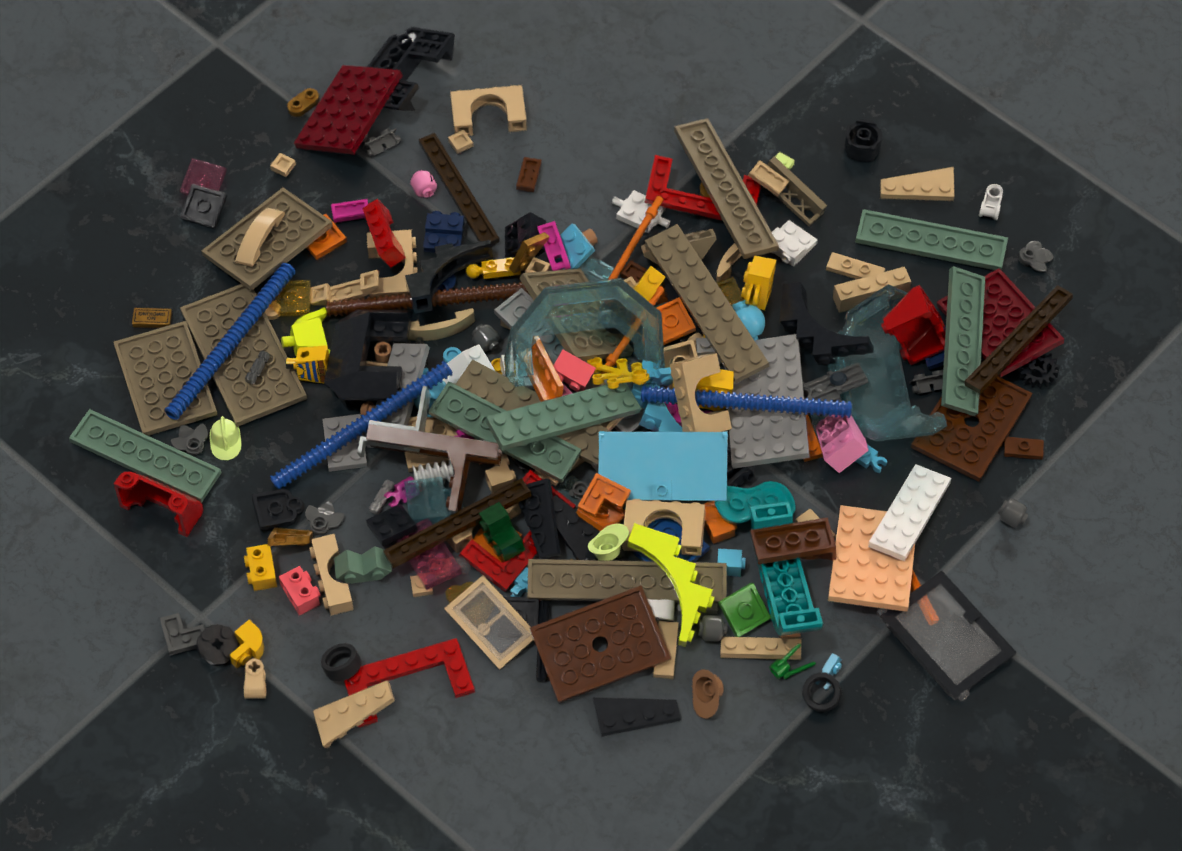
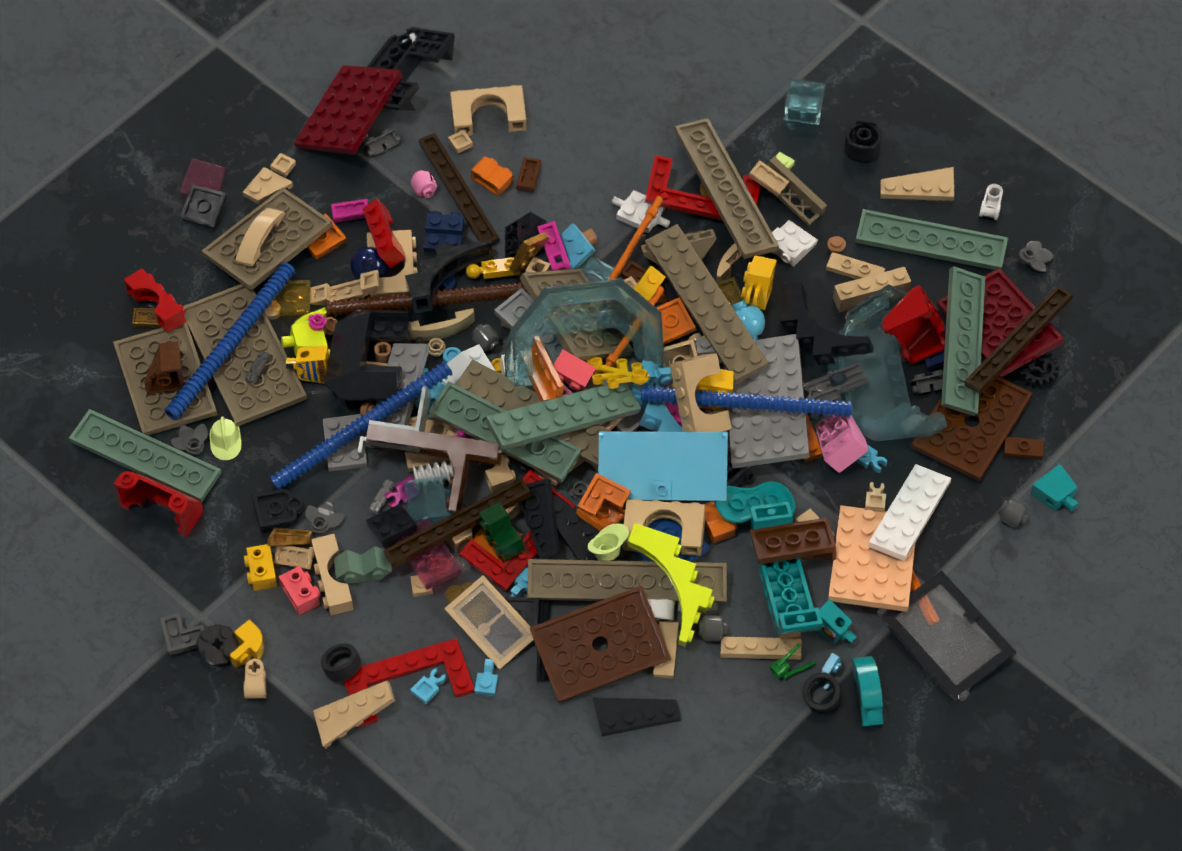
pearl gold plate [287,88,319,117] -> none
medium nougat piece [692,669,724,719] -> none
medium azure brick [718,549,746,577] -> none
bright green plate [718,583,771,637] -> none
none -> red arch [124,269,186,333]
none -> reddish brown slope [144,341,185,395]
none -> tan wing [243,167,293,204]
none -> tan plate [273,545,314,570]
none -> dark pink plate [308,313,327,331]
none -> medium nougat plate [323,317,338,336]
none -> clear blue cylinder [350,246,387,279]
none -> medium azure plate [410,668,446,705]
none -> tan plate [427,338,446,356]
none -> orange brick [471,156,513,196]
none -> medium azure plate [475,659,498,697]
none -> clear light blue slope [784,78,826,125]
none -> teal torso [816,599,857,646]
none -> medium nougat plate [827,236,846,254]
none -> teal arch [852,656,883,726]
none -> tan plate [865,482,886,513]
none -> teal torso [1031,464,1079,512]

